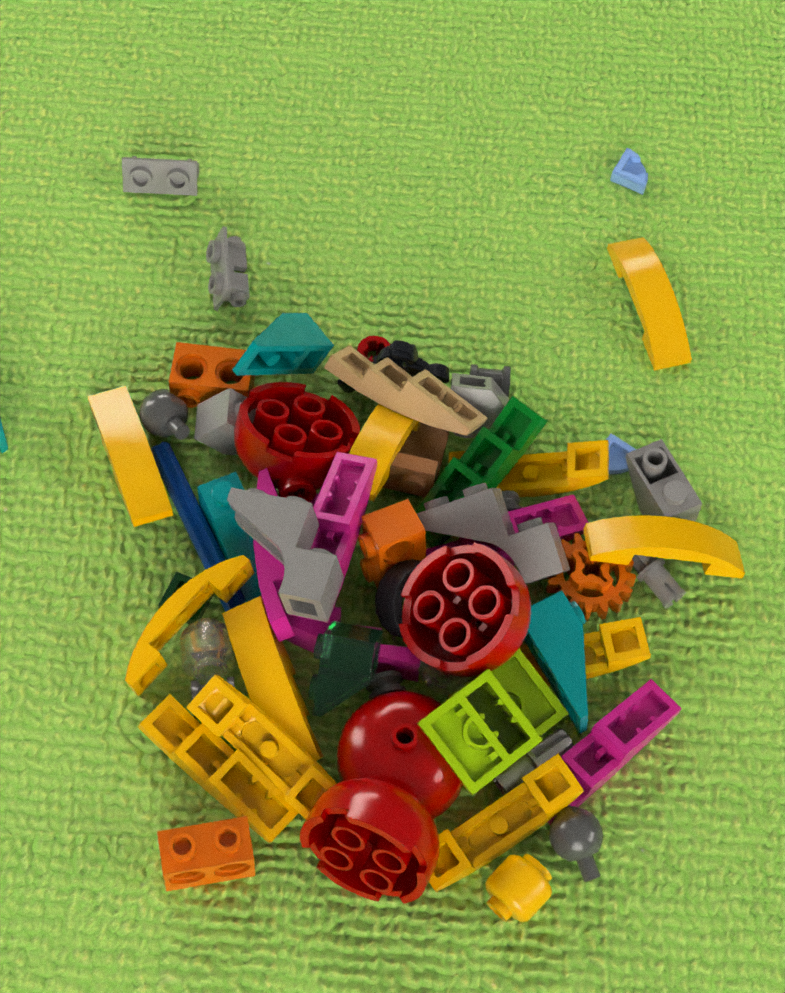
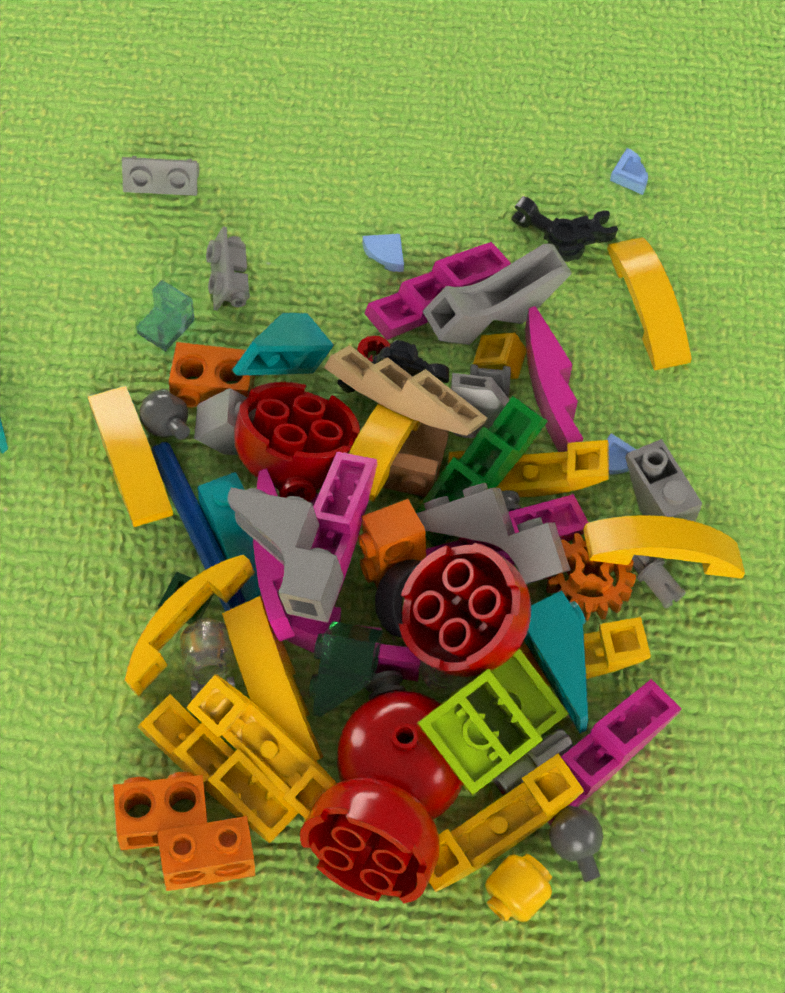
none -> orange brick [113,772,208,850]
none -> clear light blue panel [136,280,194,352]
none -> light blue tile [362,234,404,272]
none -> dark pink slope [364,242,511,340]
none -> light grey arch [422,244,572,345]
none -> yellow slope [473,332,526,379]
none -> black piece [511,196,618,262]
none -> dark pink slope [525,306,583,452]

